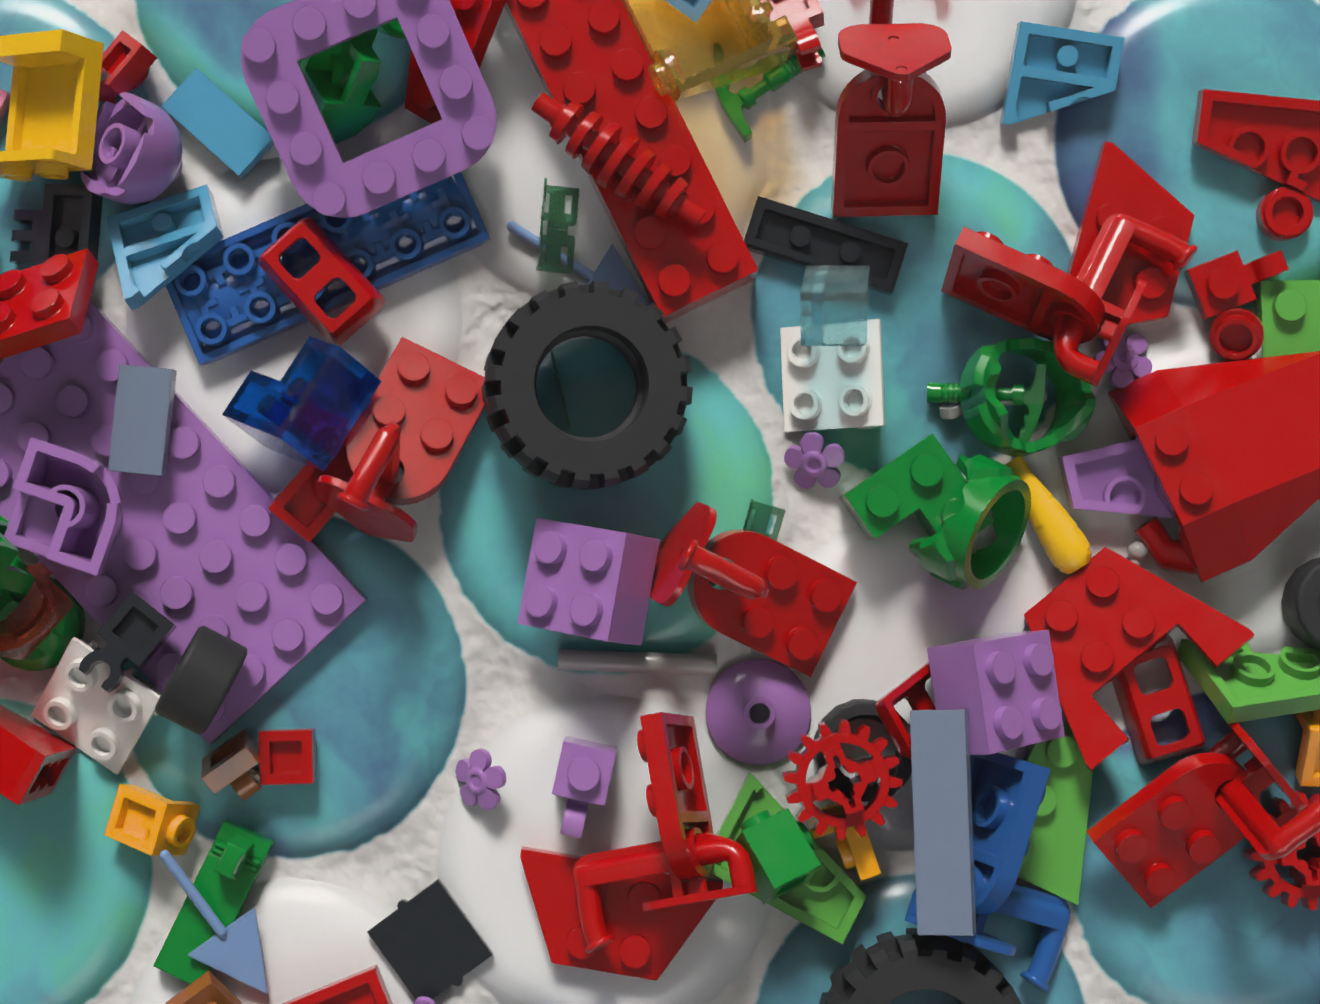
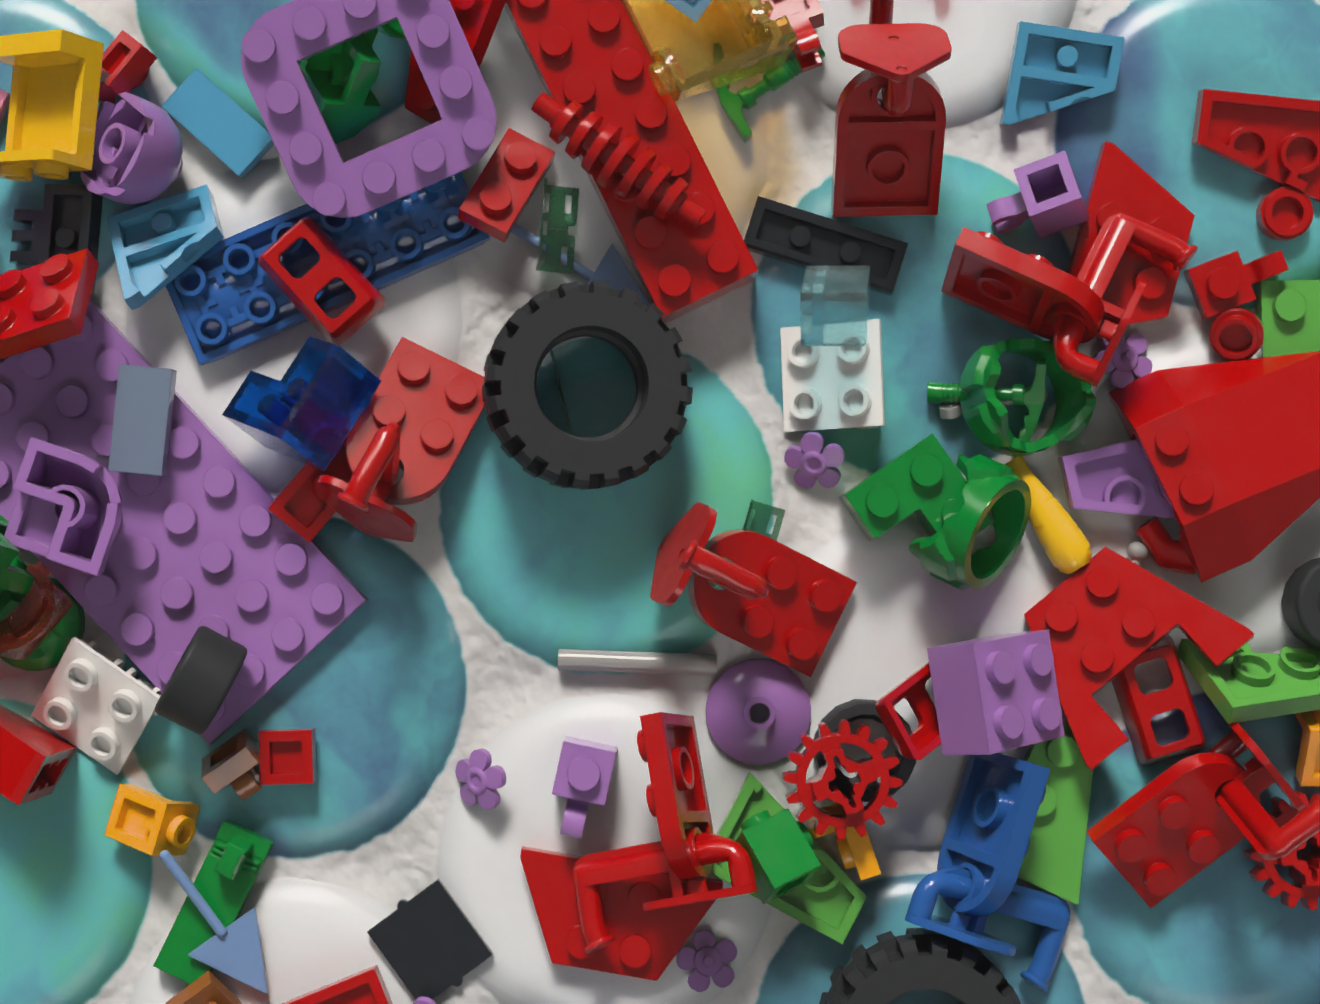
black plate [79,591,176,693] -> none
medium lavender brick [517,518,660,646] -> none
sand blue tile [910,709,976,936] -> none
none -> red plate [458,128,555,243]
none -> medium lavender plant [677,930,737,992]
none -> medium lavender brick [986,150,1090,238]

